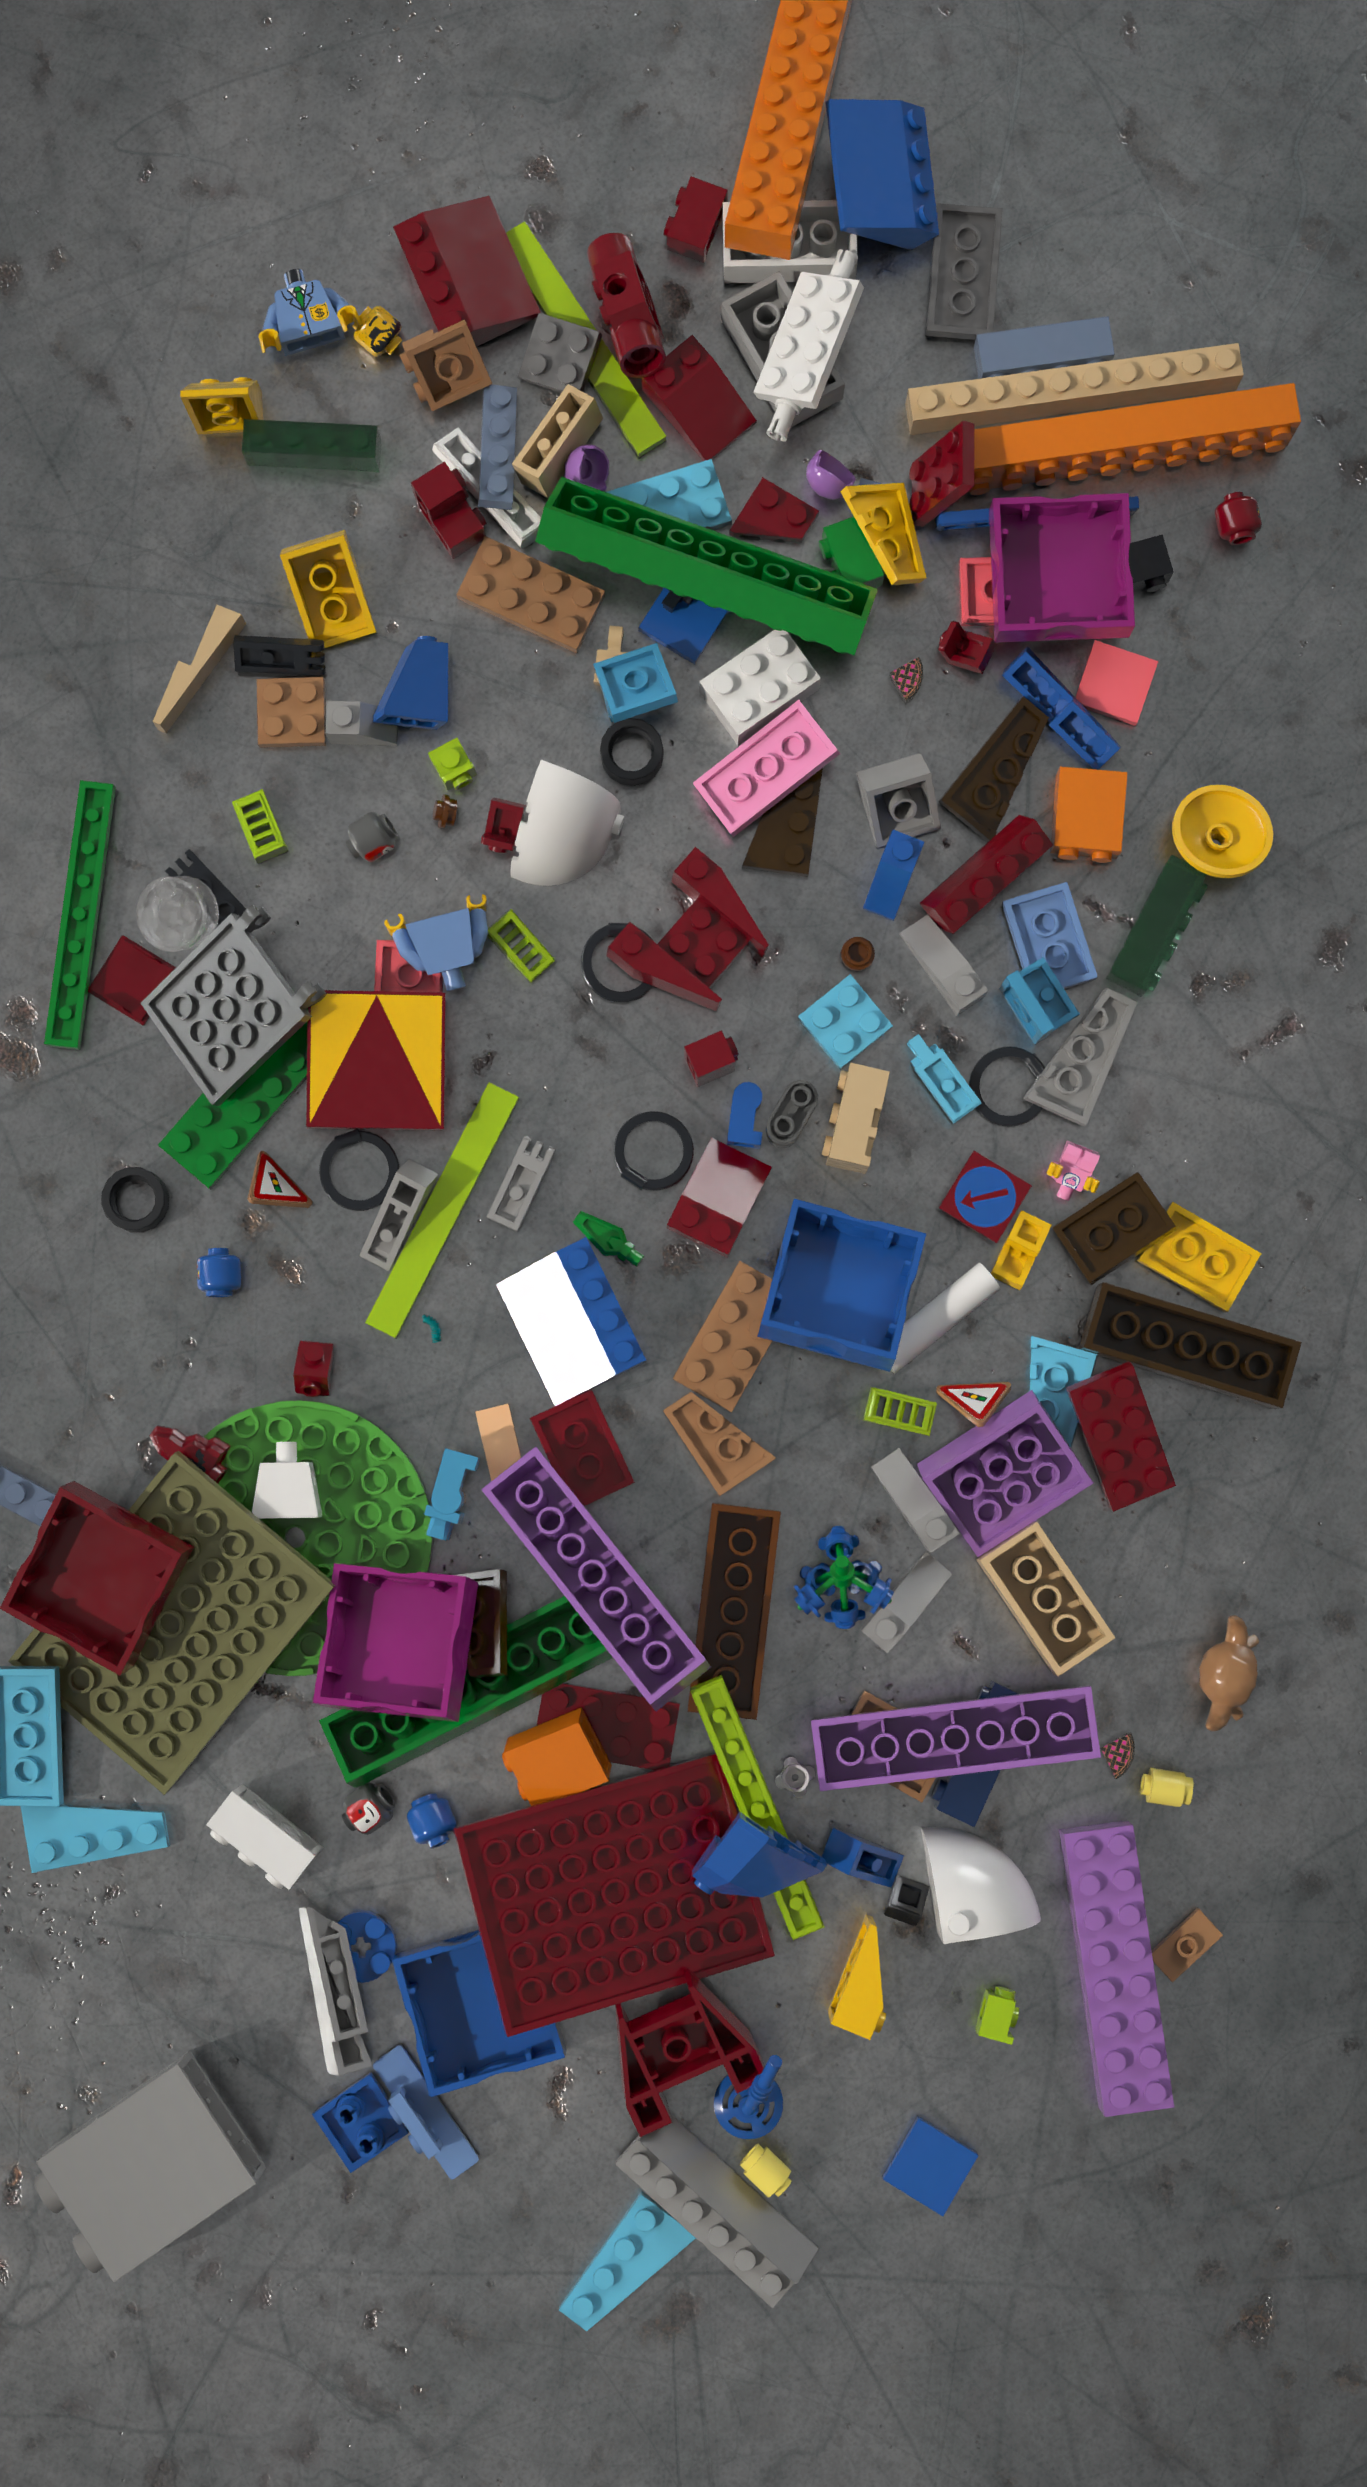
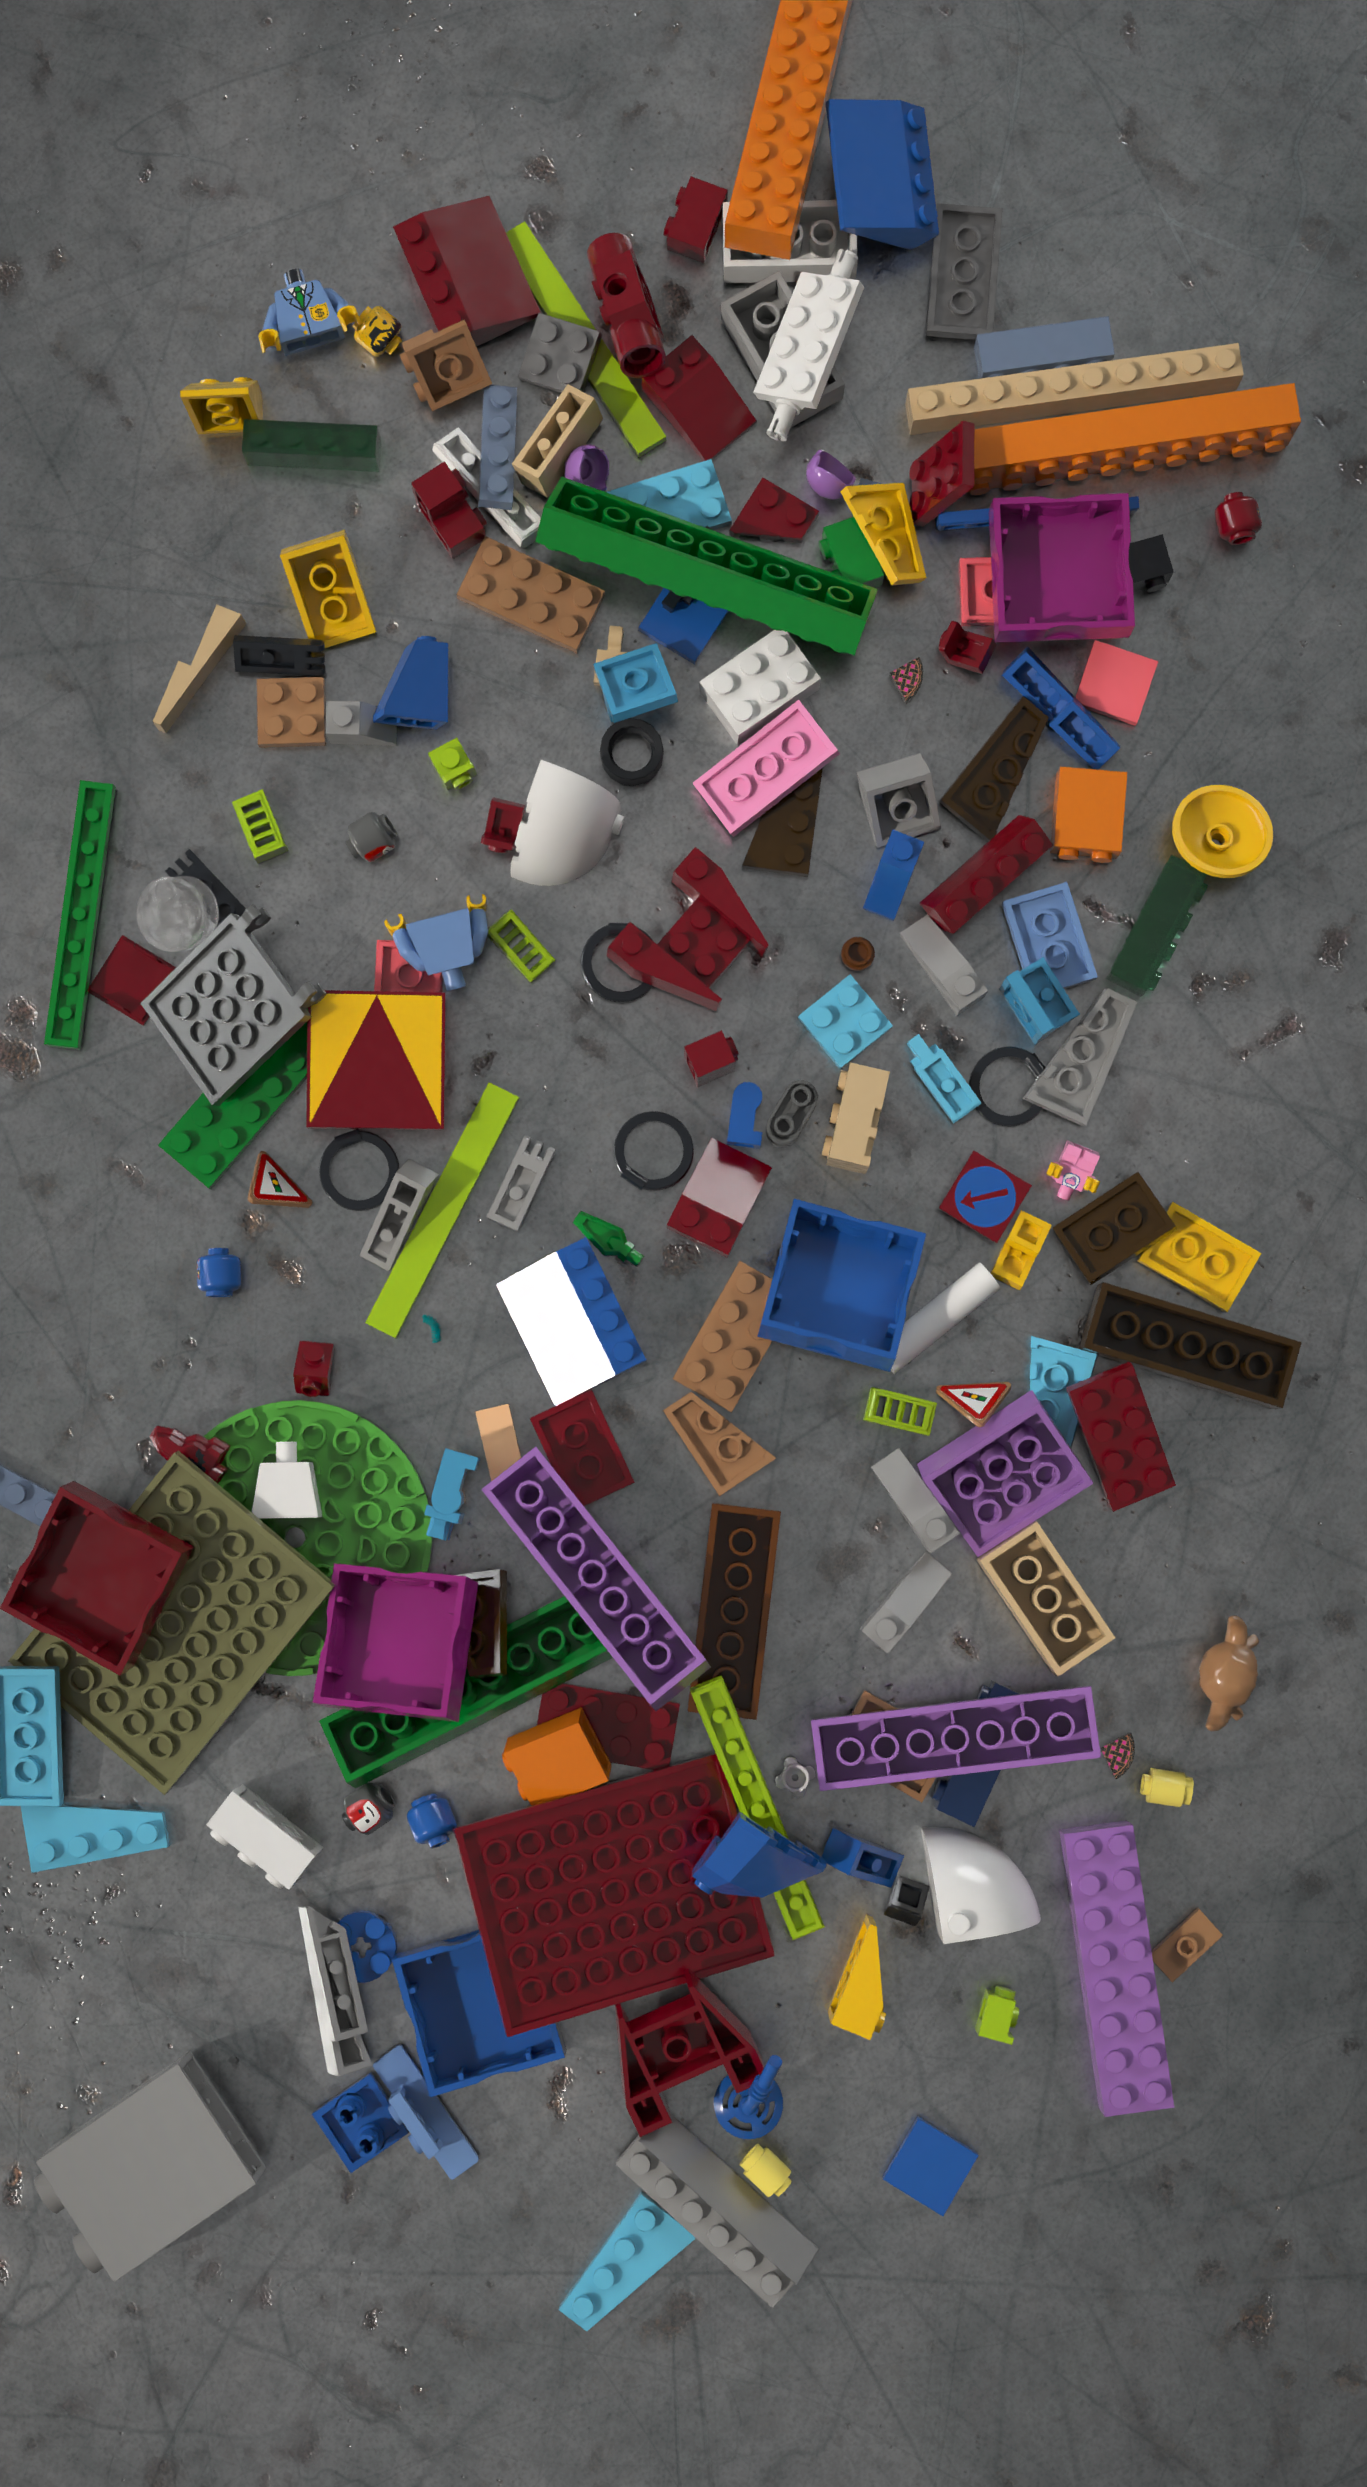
black tyre [101,1167,169,1232] -> none
reddish brown plate [433,794,457,828] -> none
blue plant [794,1526,894,1629] -> none

